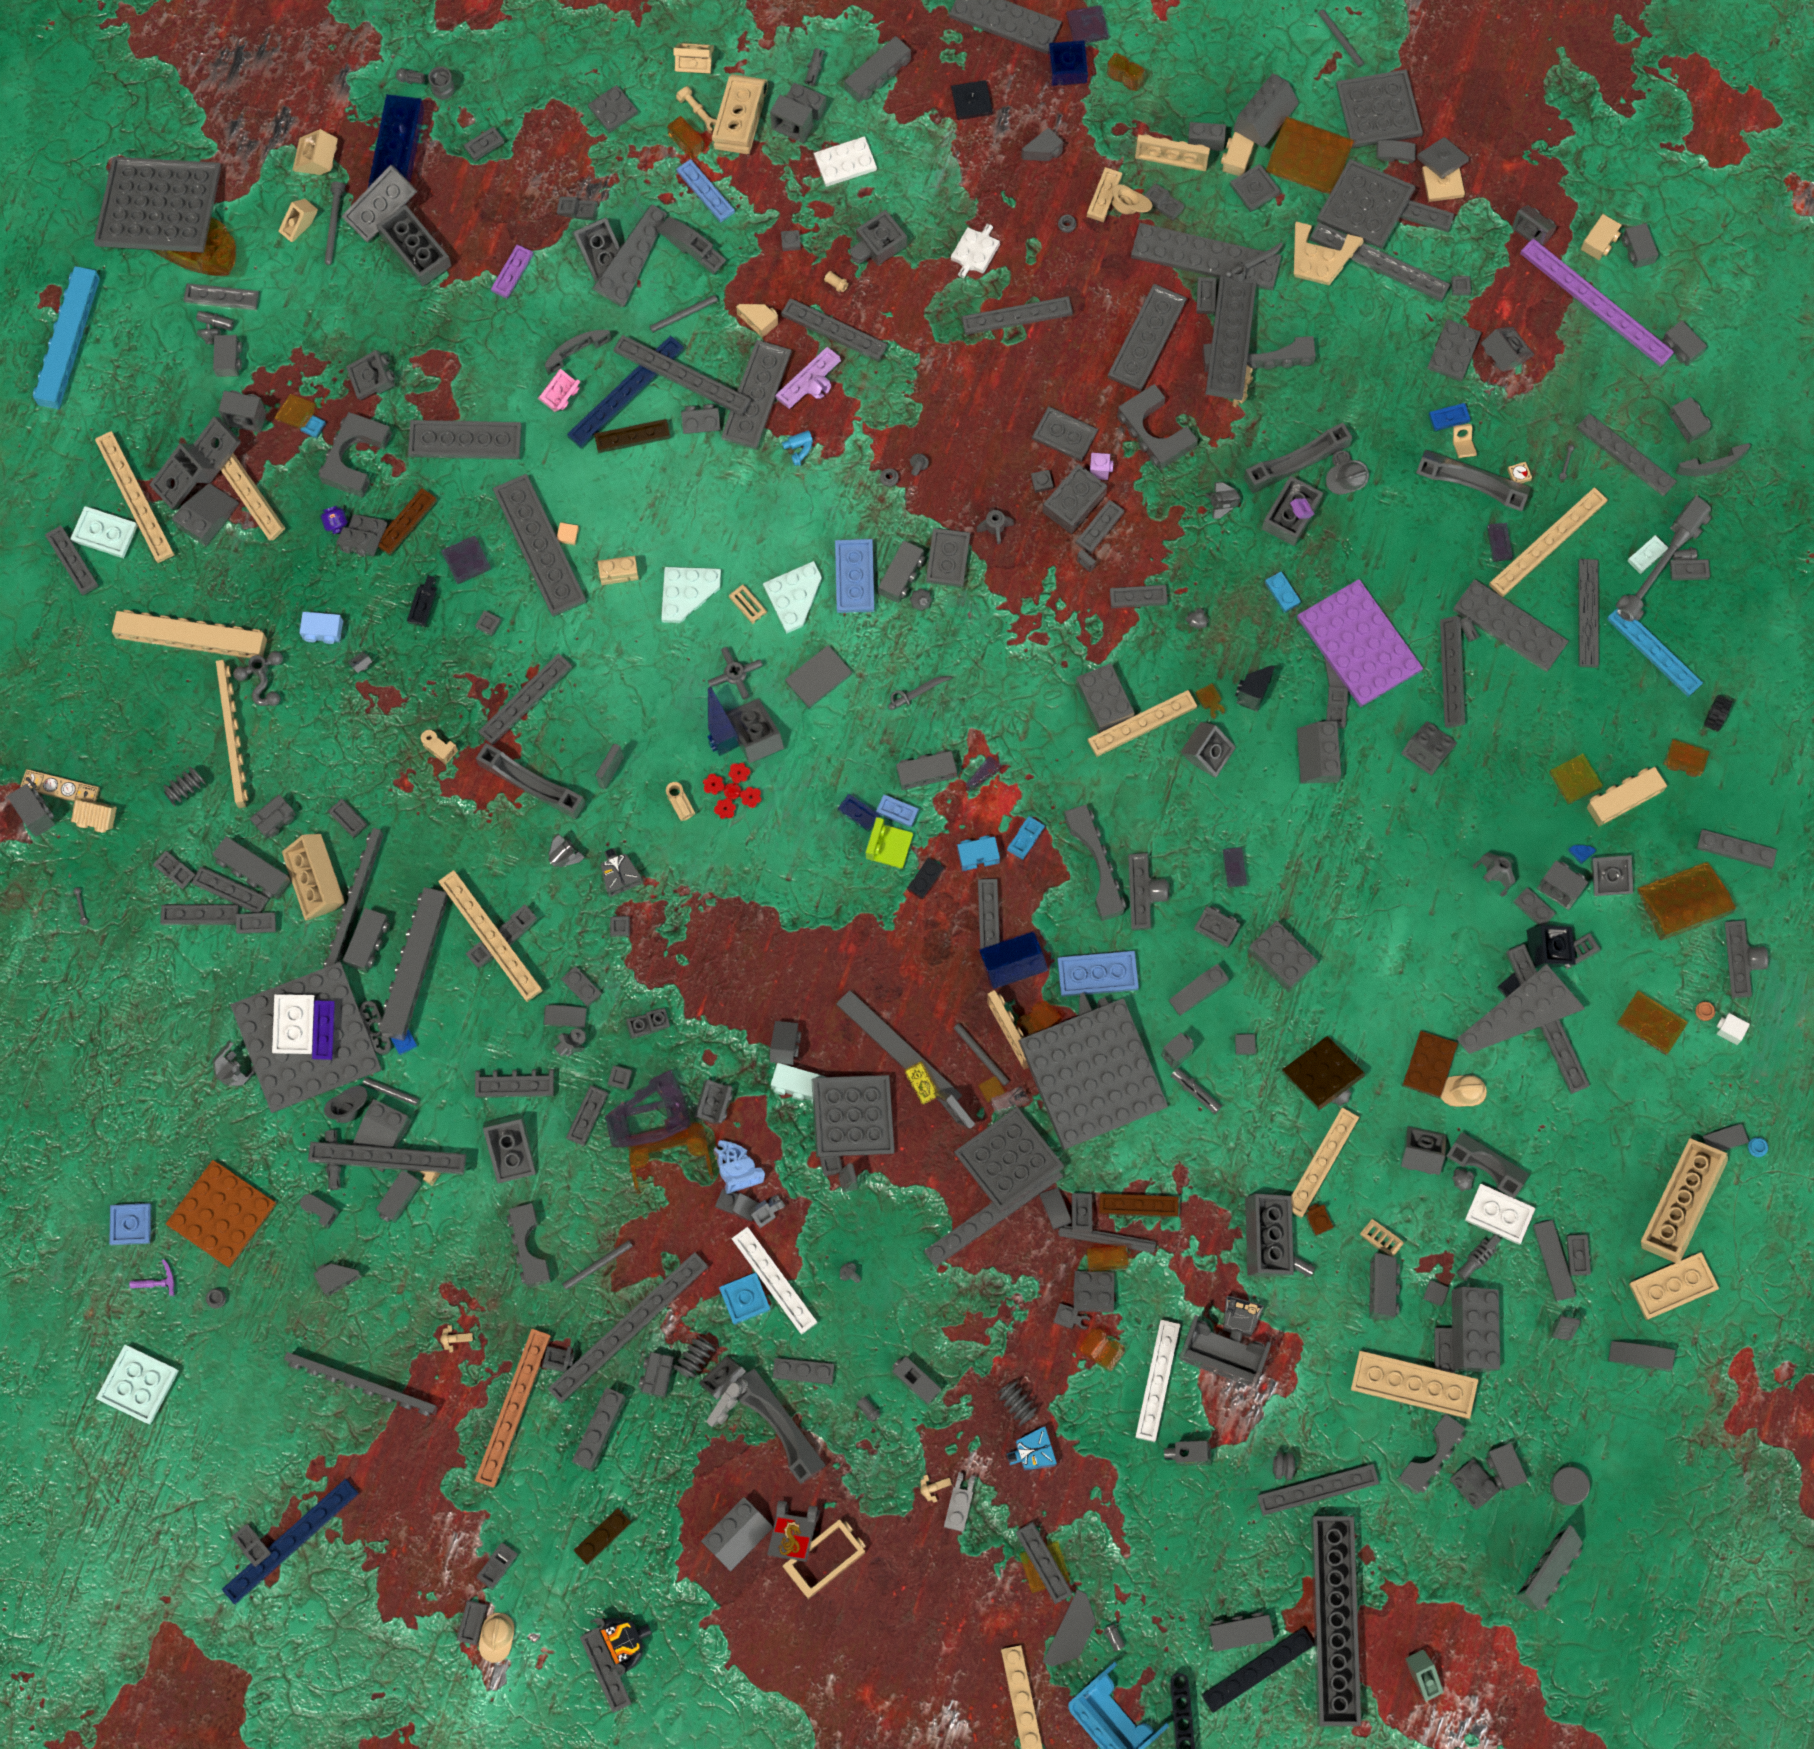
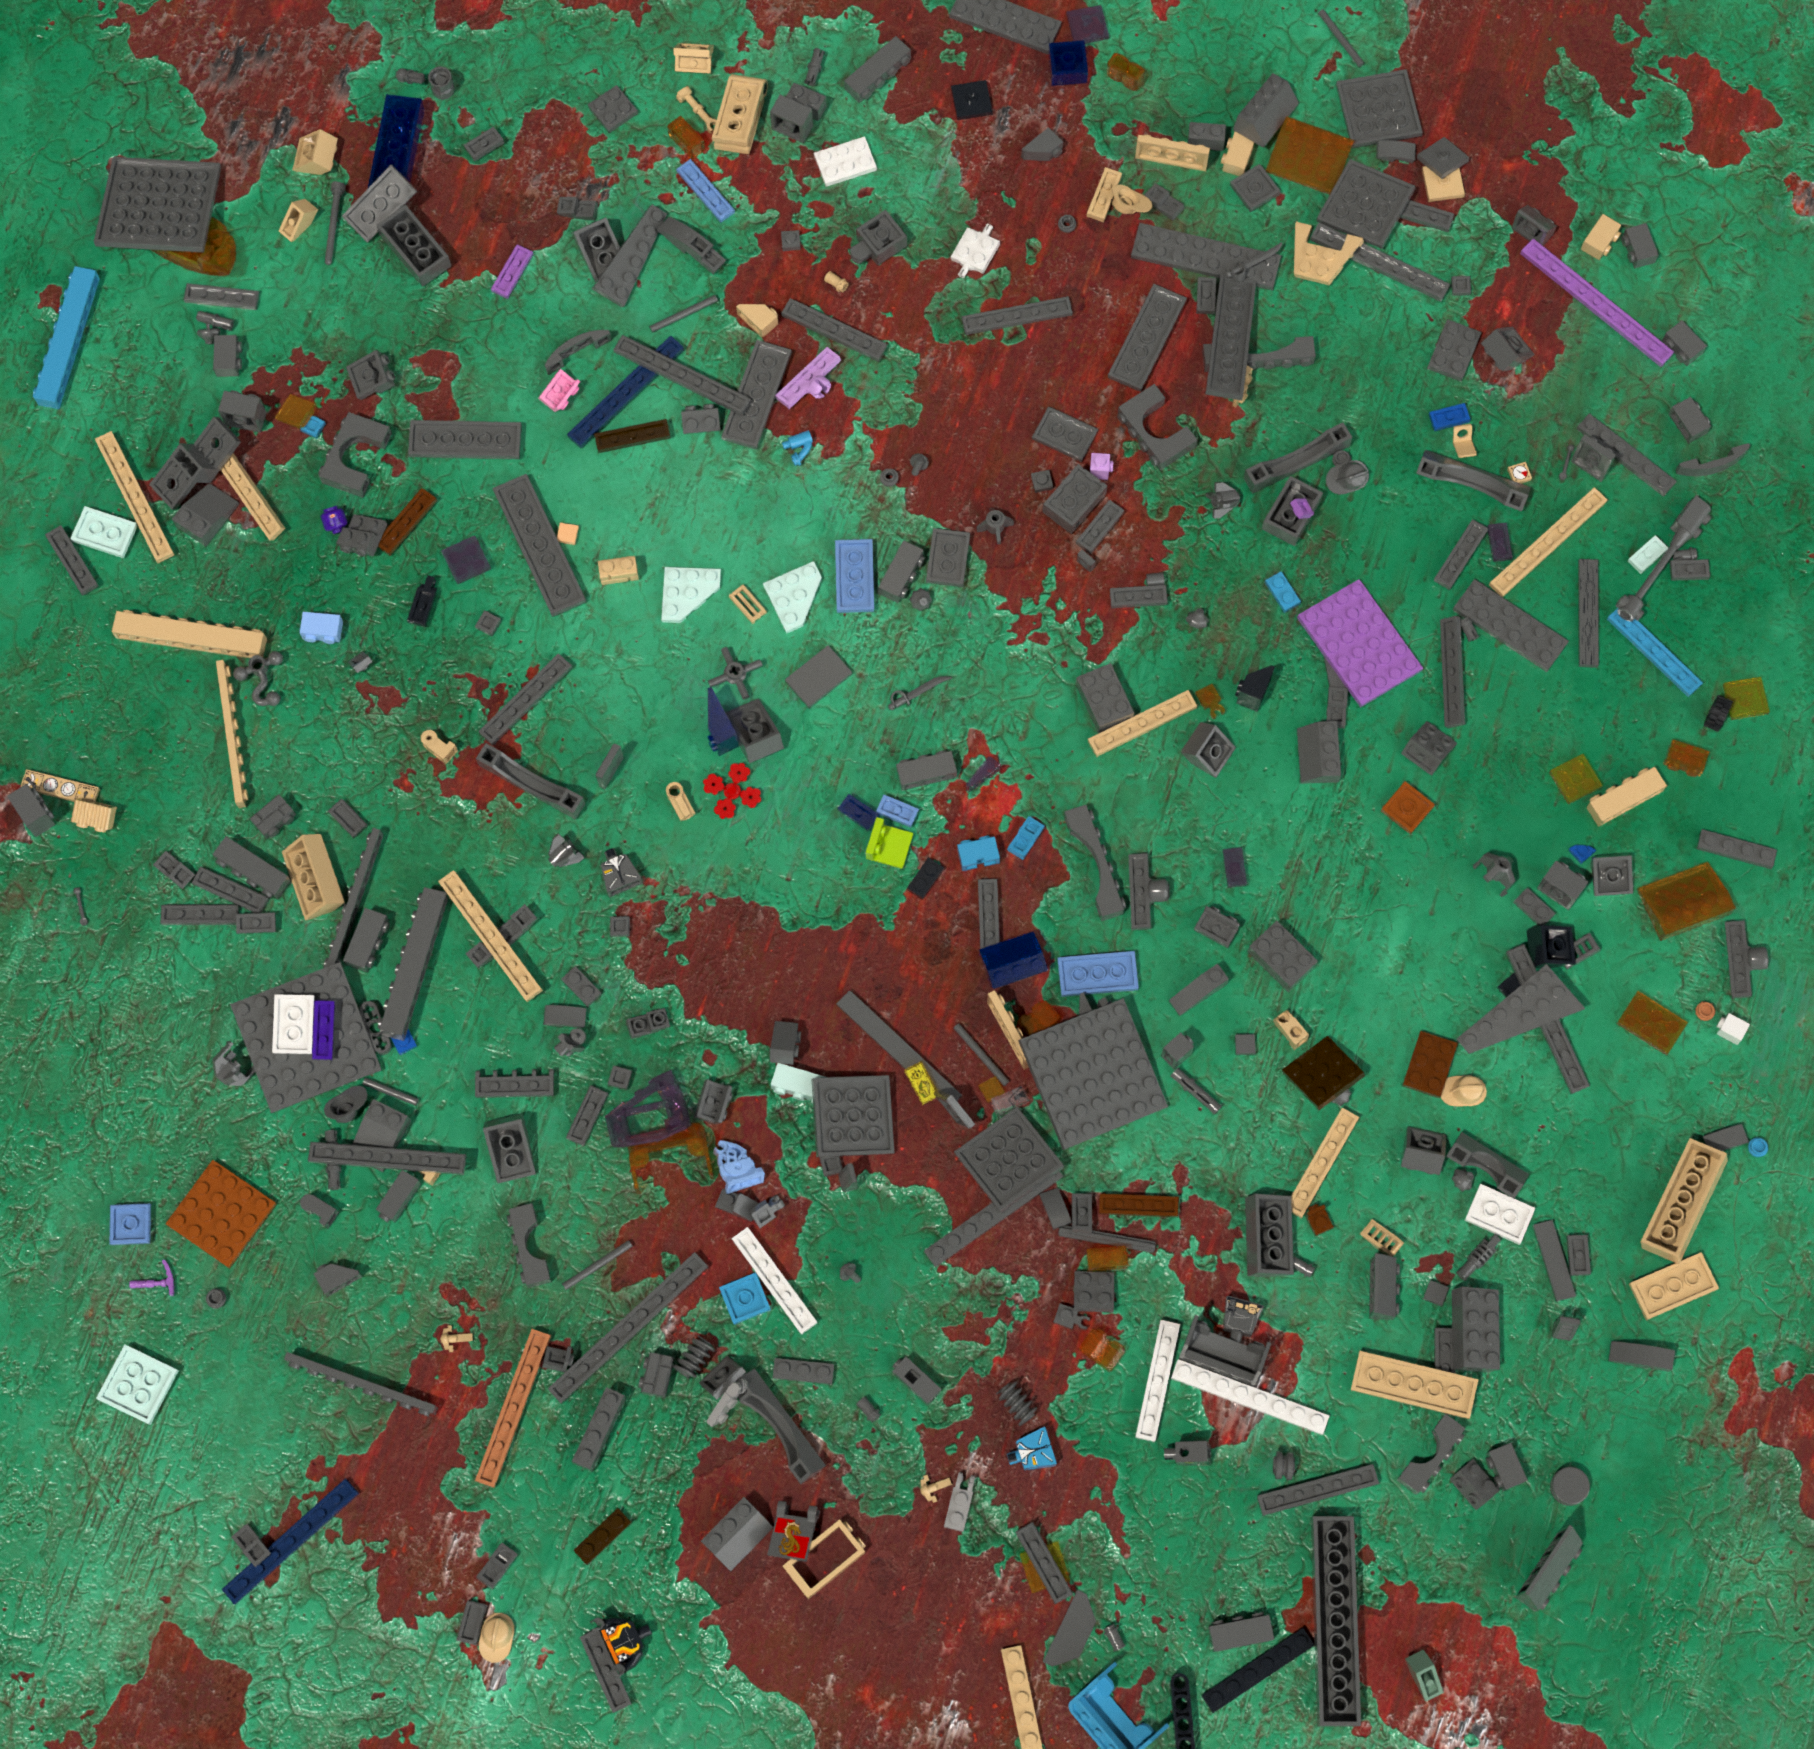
dark grey piece [163,767,206,807] -> none
none -> dark grey hinge [1146,572,1164,586]
none -> white plate [1171,1359,1329,1435]
none -> tan leg [1273,1010,1309,1050]
none -> dark orange plate [1381,781,1435,835]
none -> dark grey plate [1434,519,1488,590]
none -> dark grey plate [1571,434,1616,482]
none -> clear yellow tile [1723,677,1770,720]

